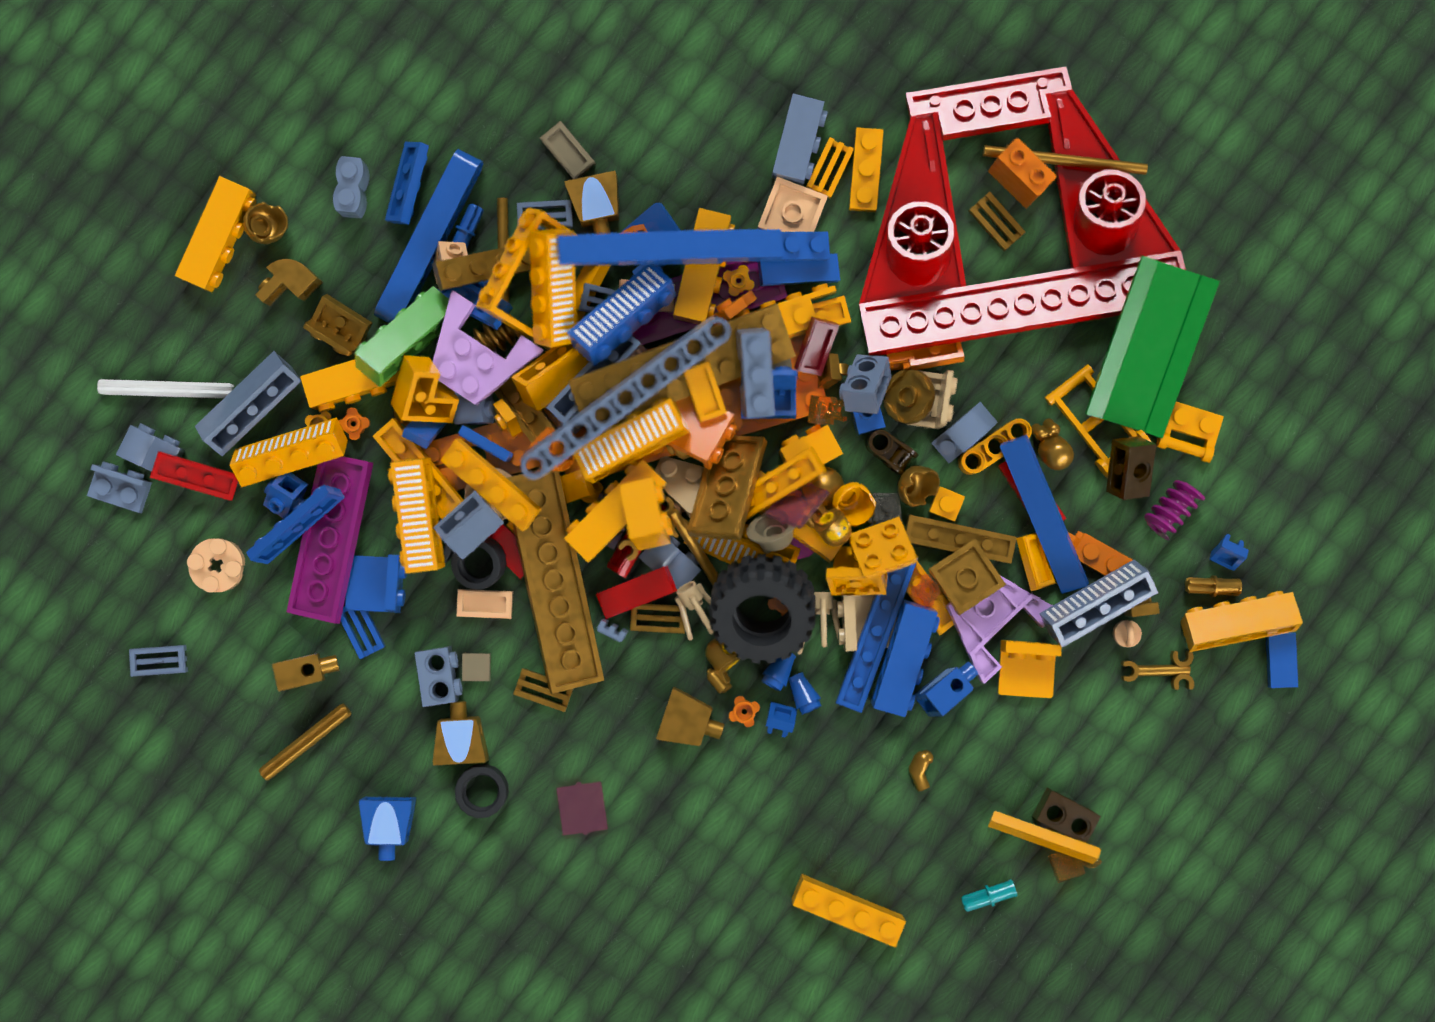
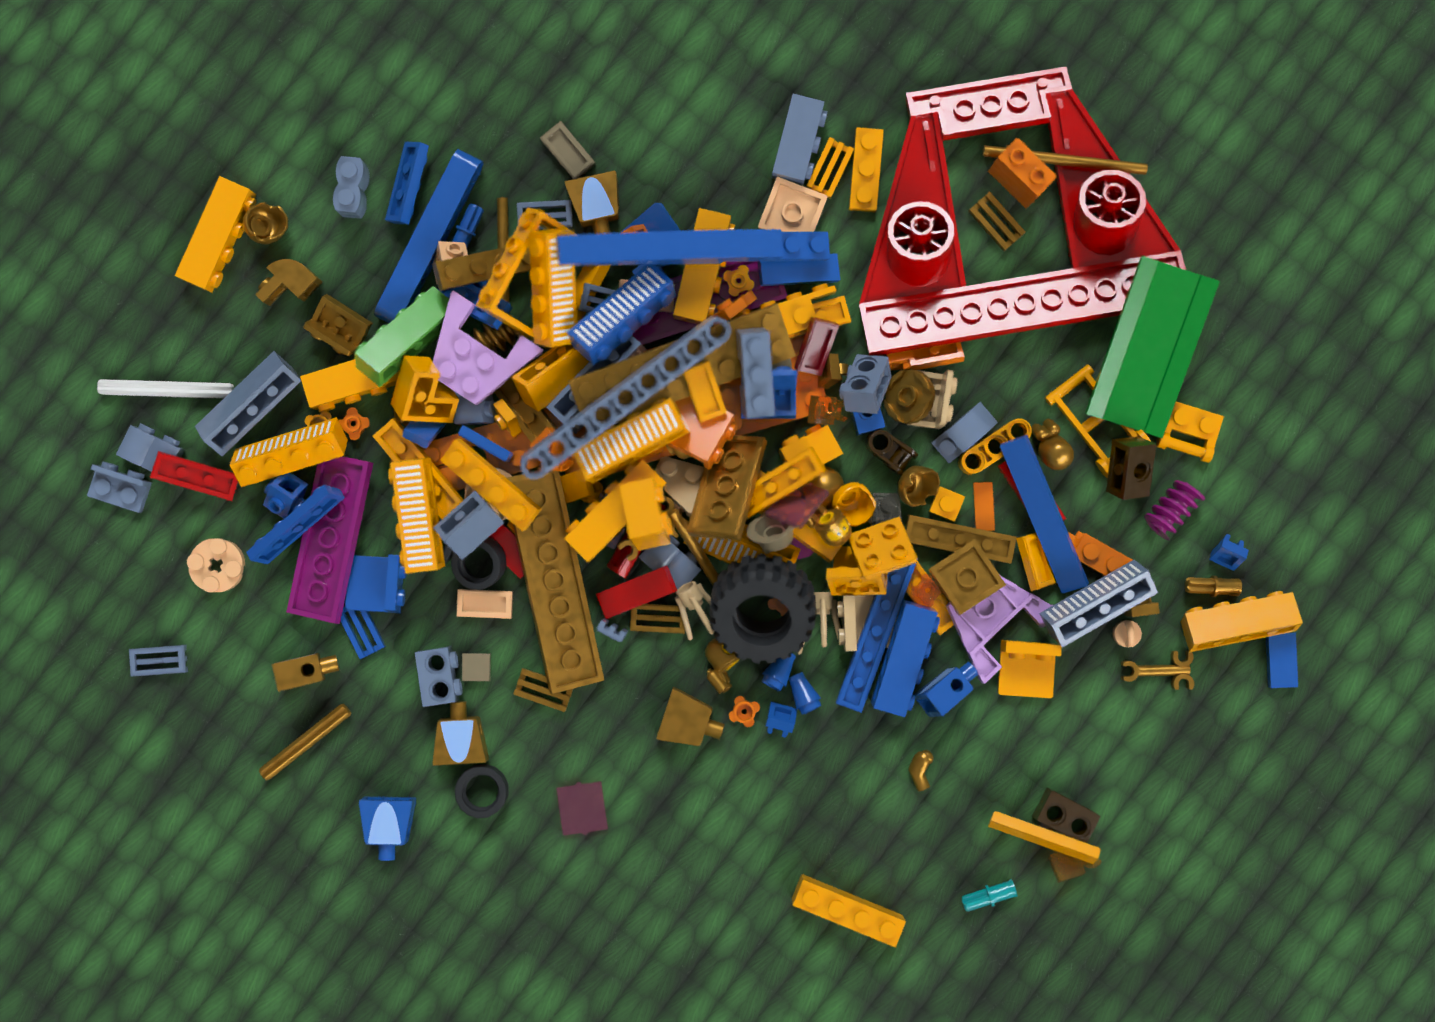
none -> orange sticker [973,482,995,531]

